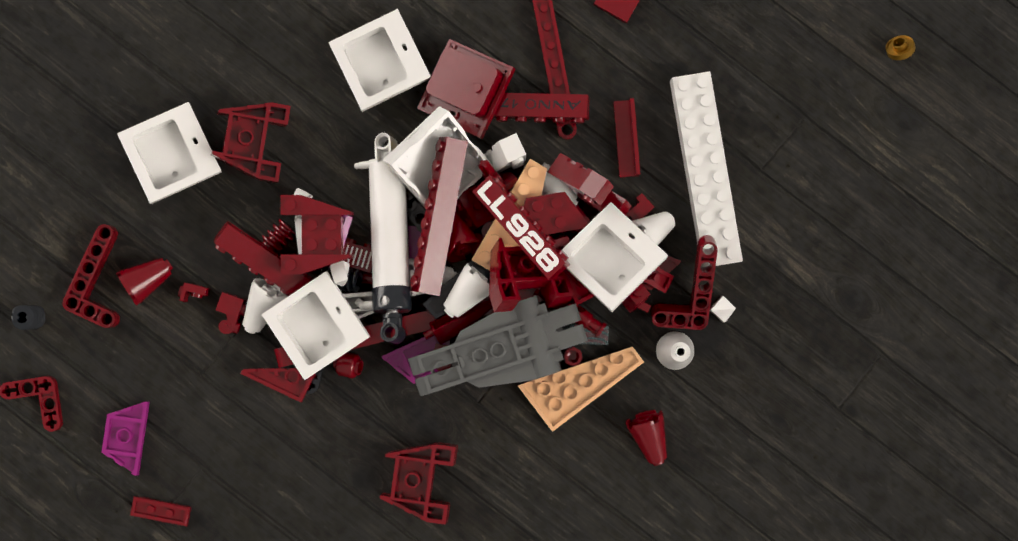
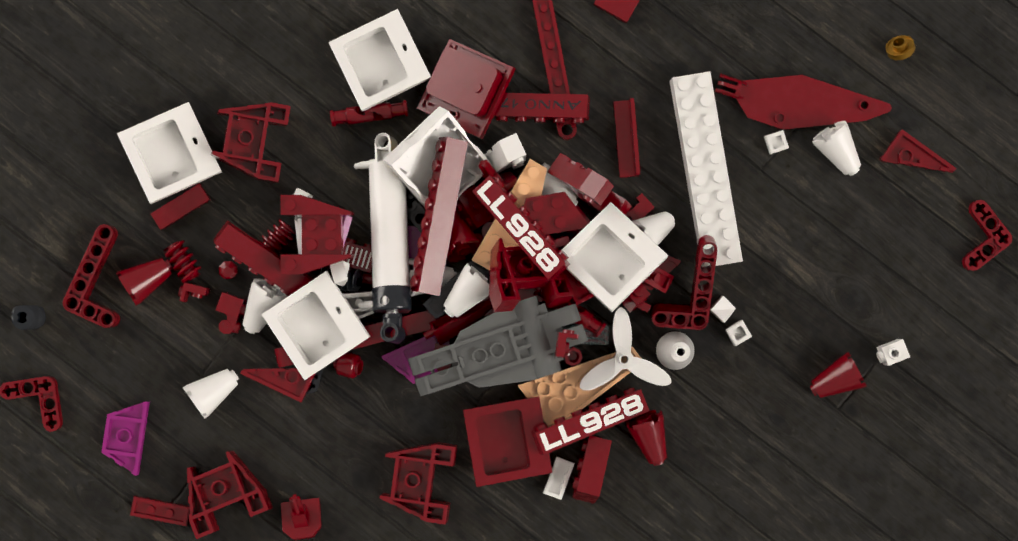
none -> dark red tile [151,183,210,230]
none -> dark red piece [163,240,201,284]
none -> white cone [183,369,239,419]
none -> dark red wedge [187,451,273,539]
none -> dark red tile [219,261,238,279]
none -> dark red piece [281,494,322,540]
none -> dark red piece [330,100,408,127]
none -> dark red piece [463,396,552,487]
none -> dark red brick [532,387,649,455]
none -> white plate [543,456,575,500]
none -> dark red bracket [555,329,579,358]
none -> dark red wedge [572,436,612,504]
none -> white piece [580,307,671,390]
none -> dark red wing [714,73,892,130]
none -> white slope [726,320,752,346]
none -> white tile [764,130,789,154]
none -> dark red cone [810,352,867,398]
none -> white cone [812,121,861,176]
none -> white brick [876,339,910,366]
none -> dark red wing [879,129,957,173]
none -> dark red beam [962,200,1012,271]

